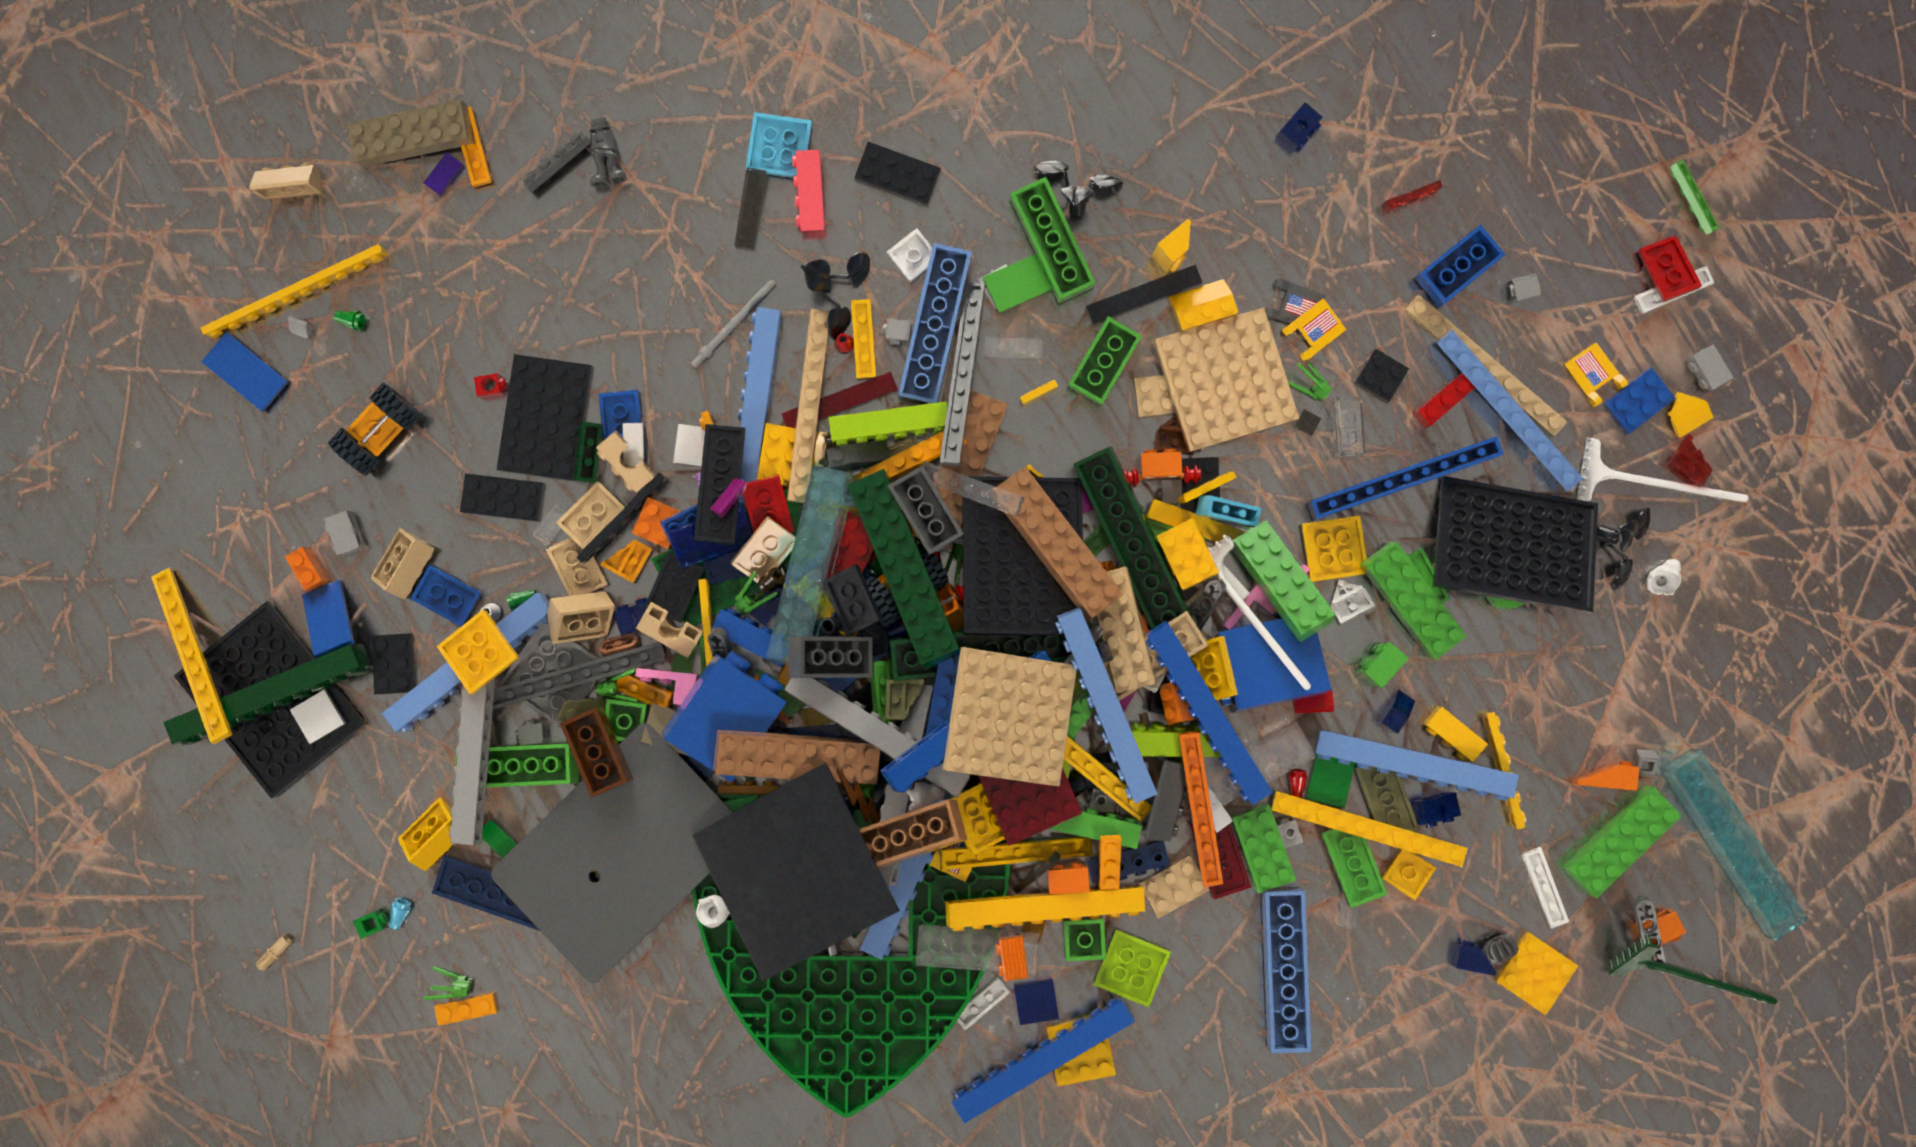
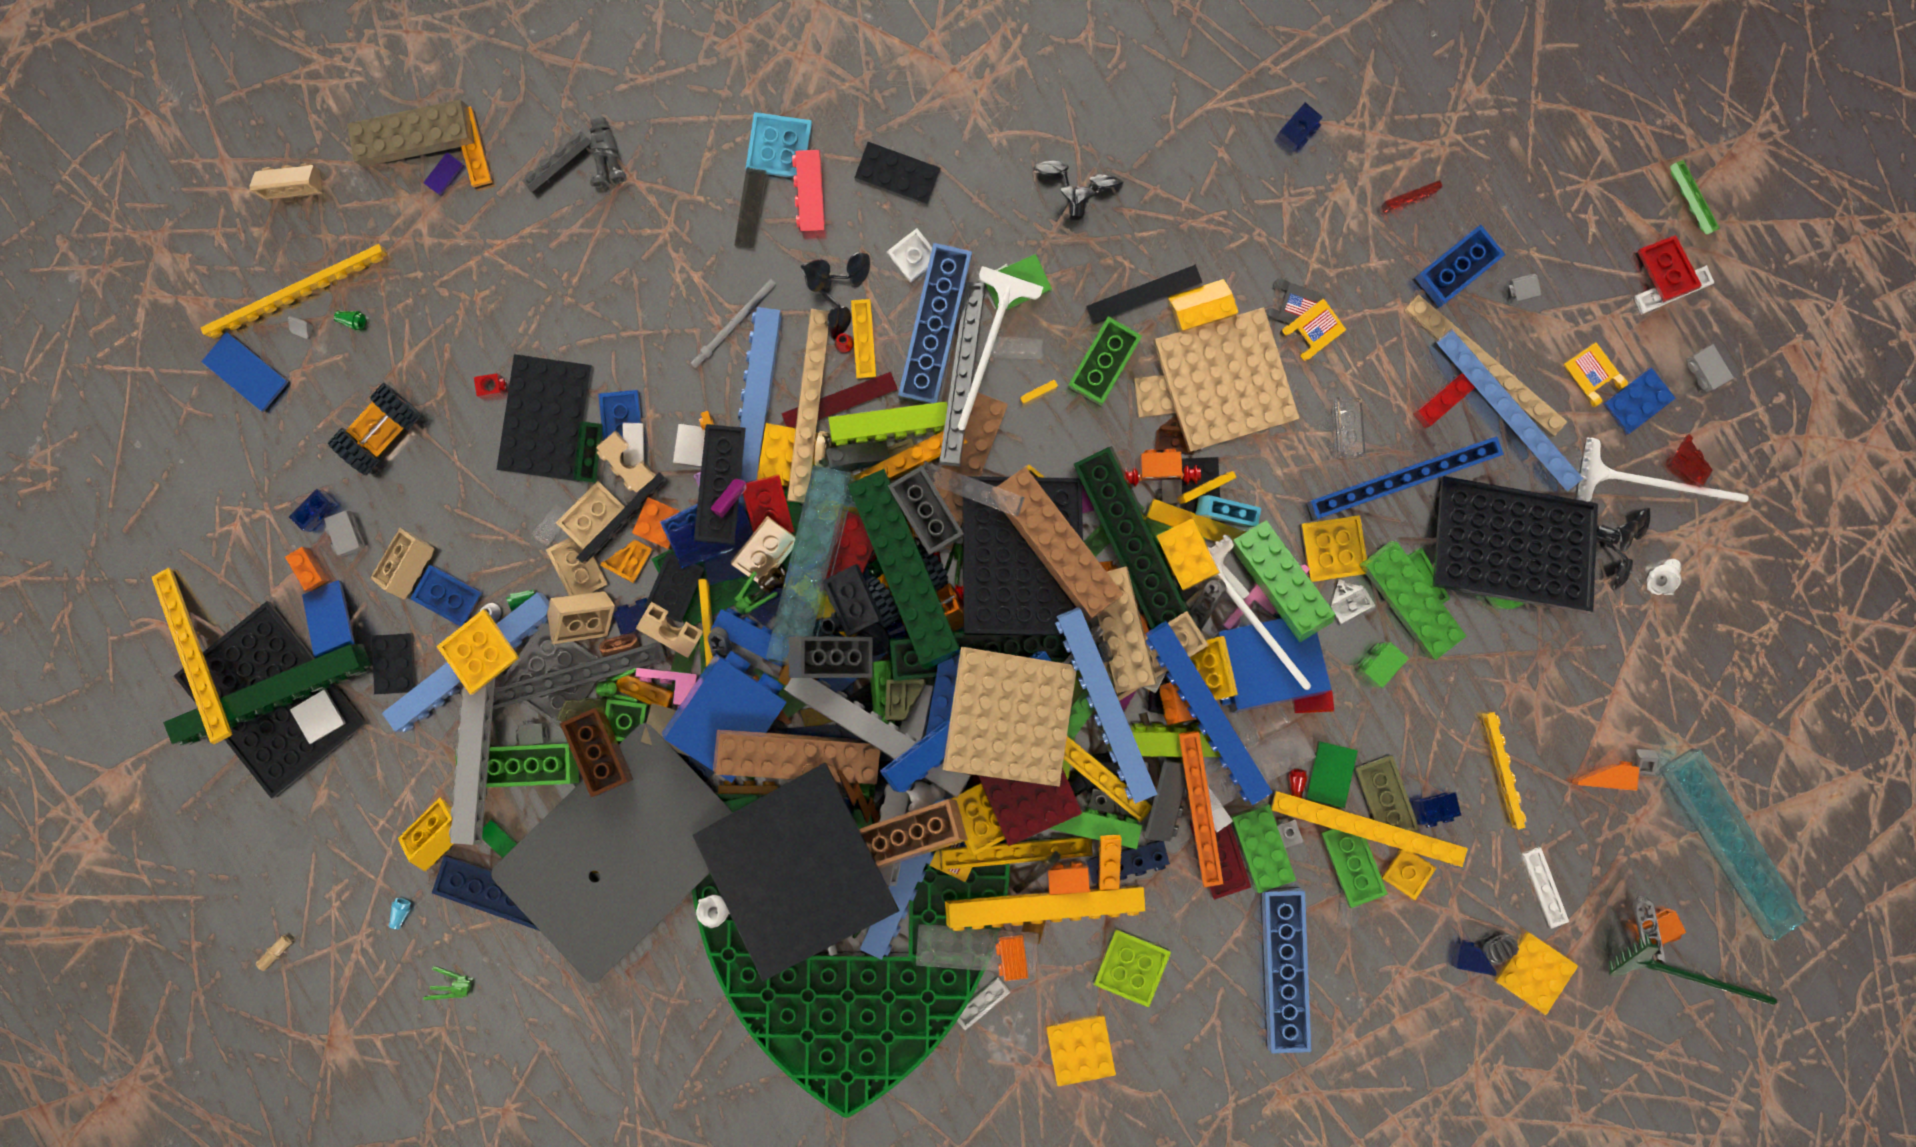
green brick [353,909,388,939] -> none
light orange plate [434,993,498,1026] -> none
black plate [460,473,544,522] -> none
light grey brick [882,319,911,345] -> none
blue brick [952,997,1135,1123] -> none
bright green brick [1010,177,1096,303] -> none
clear blue tile [1014,978,1059,1025] -> none
bright green brick [1063,916,1106,961] -> none
tan plate [1139,855,1210,918] -> none
yellow slope [1152,219,1191,274] -> none
bright green plant [1288,362,1333,400] -> none
clear smoke plate [1294,409,1322,436] -> none
medium blue brick [1314,730,1519,801] -> none
black plate [1354,349,1409,403] -> none
clear blue slope [1376,690,1415,734] -> none
yellow brick [1422,706,1488,762] -> none
bright green brick [1562,785,1682,899] -> none
yellow slope [1667,391,1714,438] -> none
none -> clear blue brick [289,489,338,532]
none -> white piece [958,266,1043,430]

